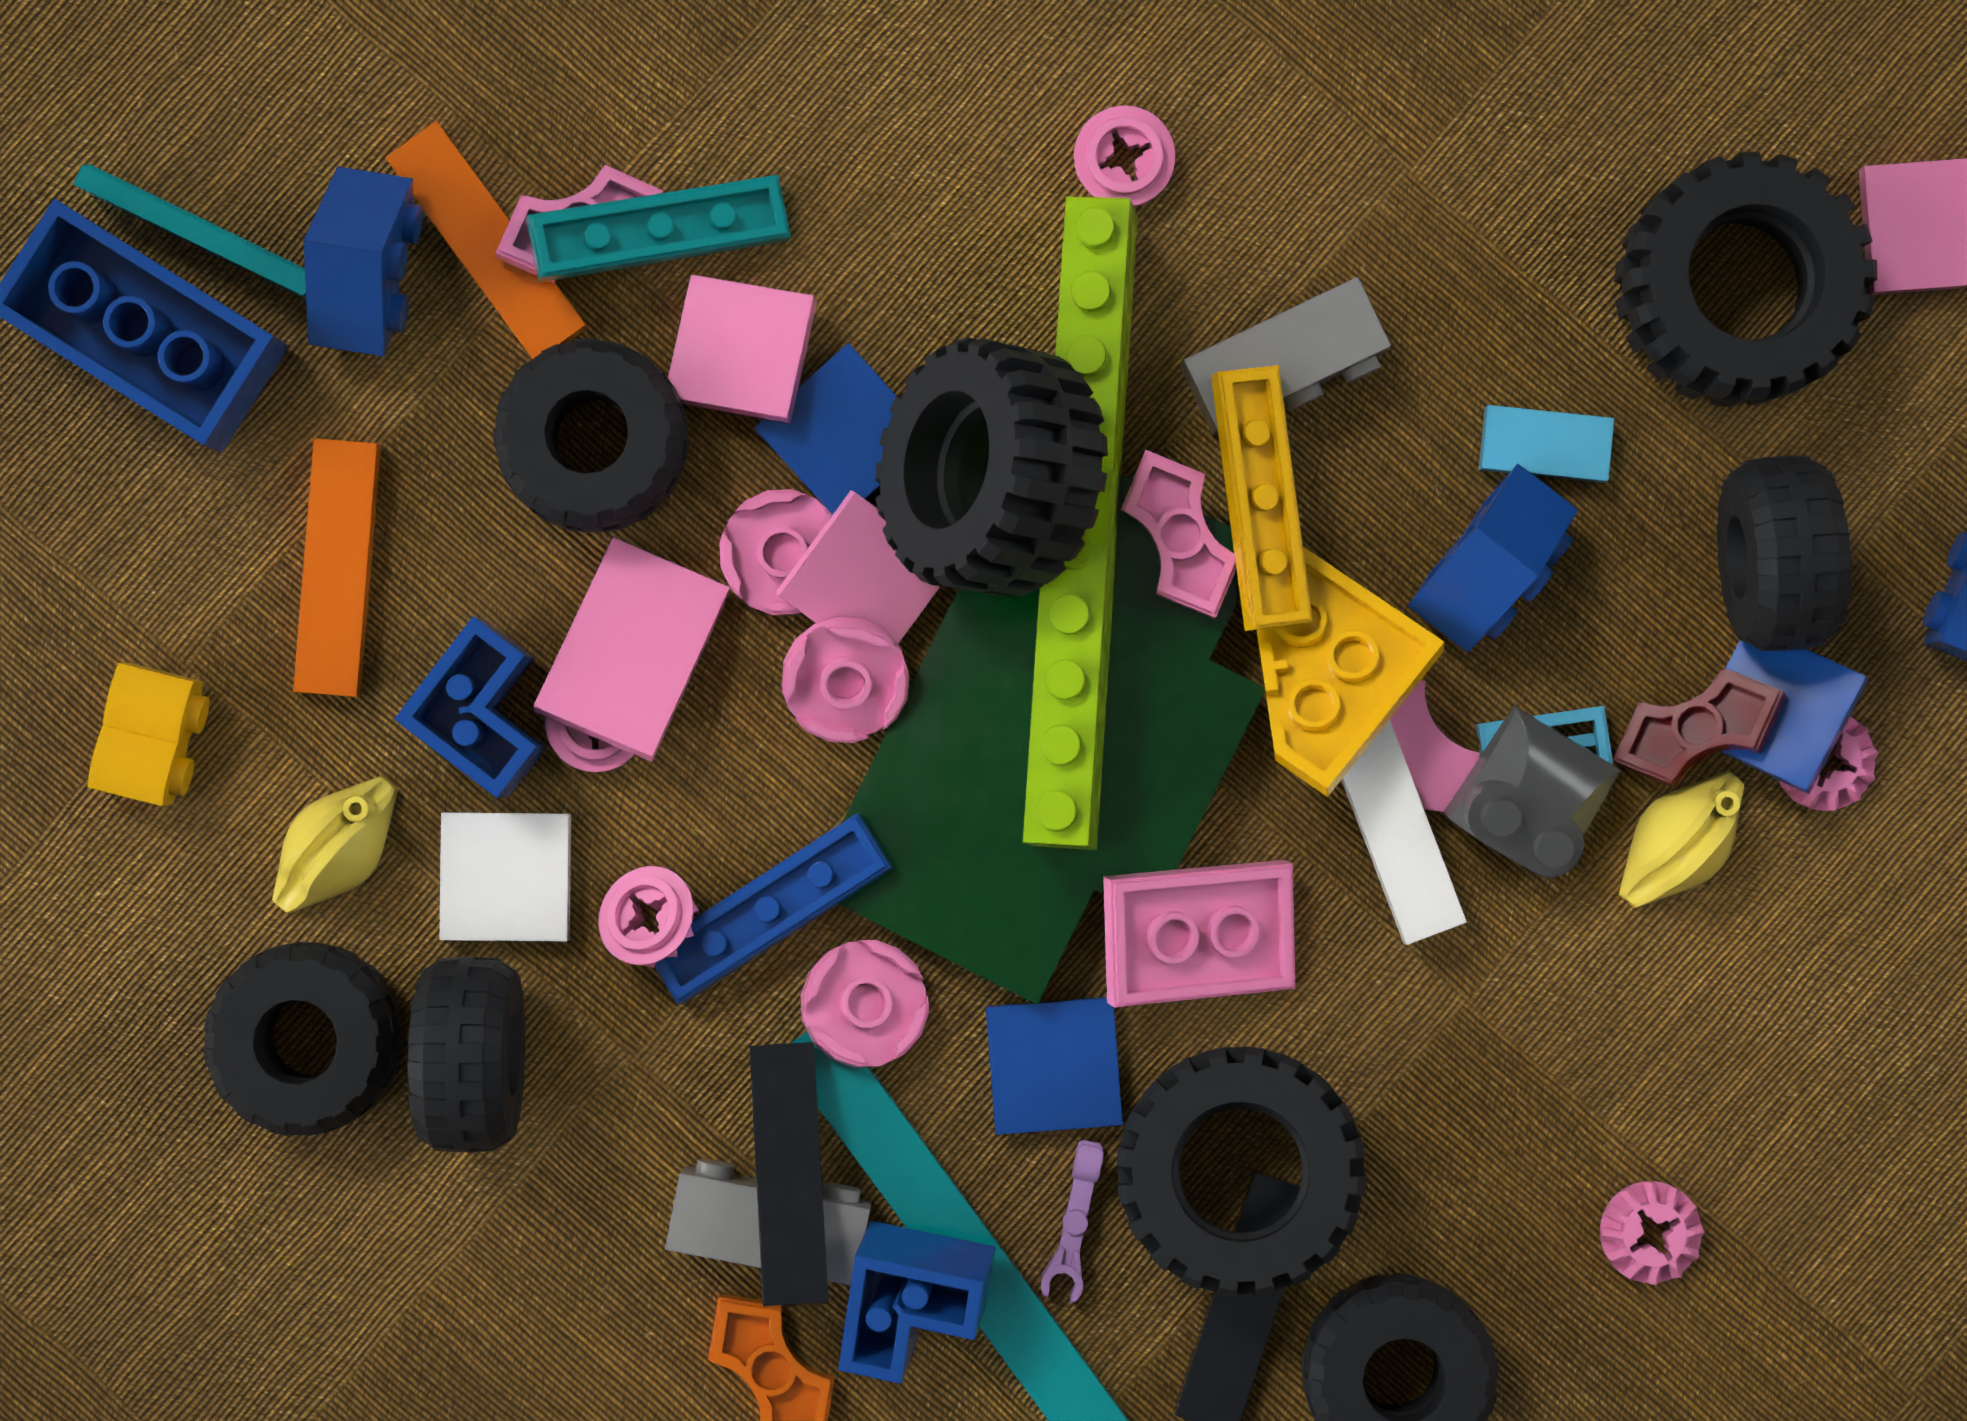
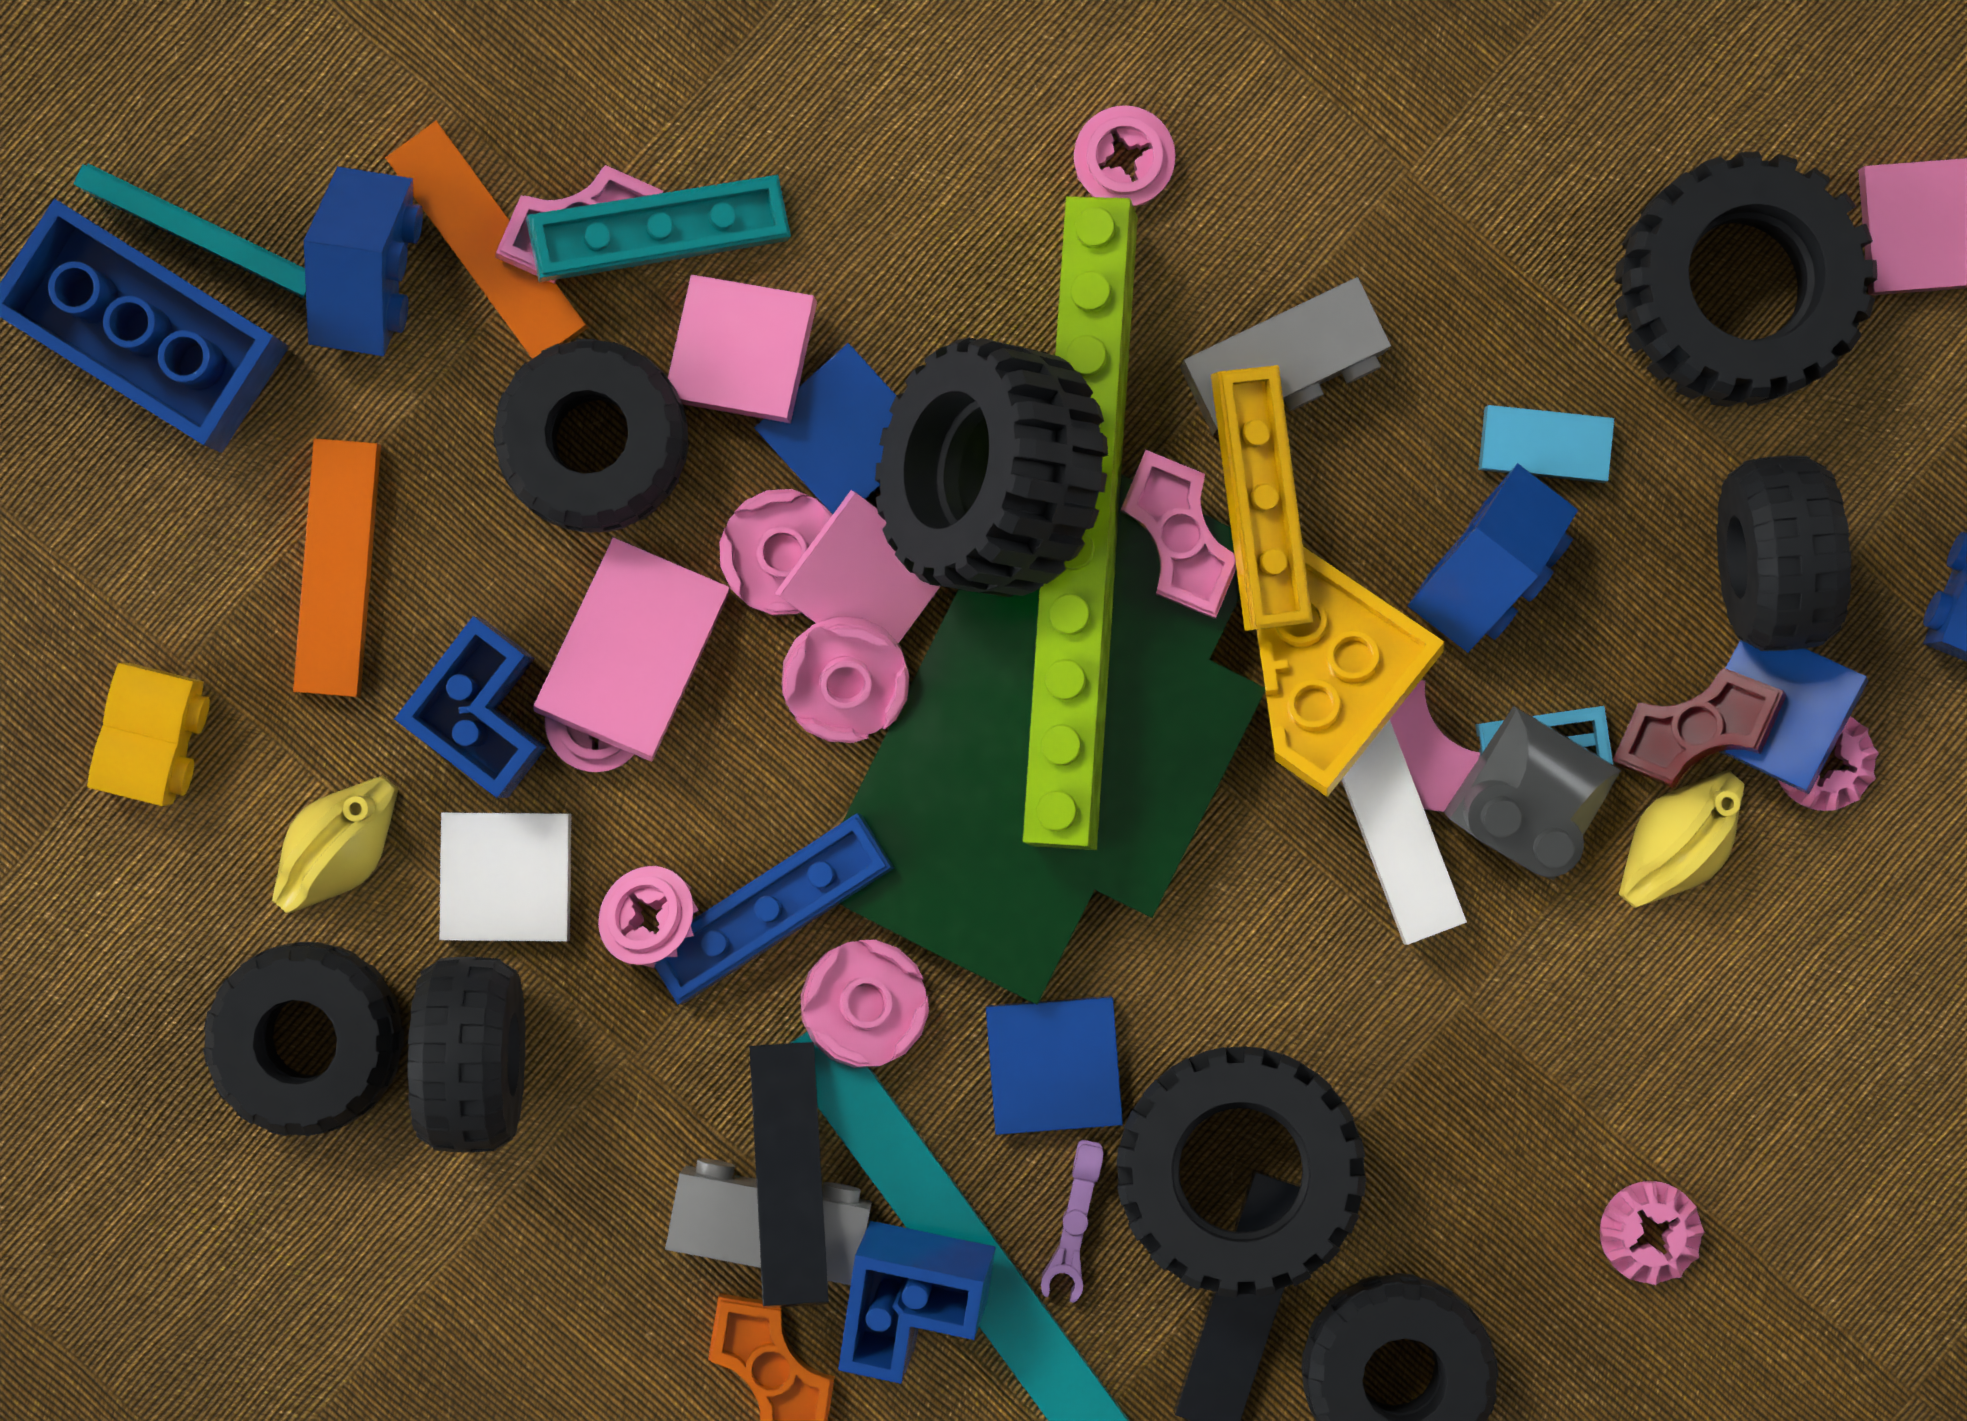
bright pink tile [1103,860,1296,1007] -> none

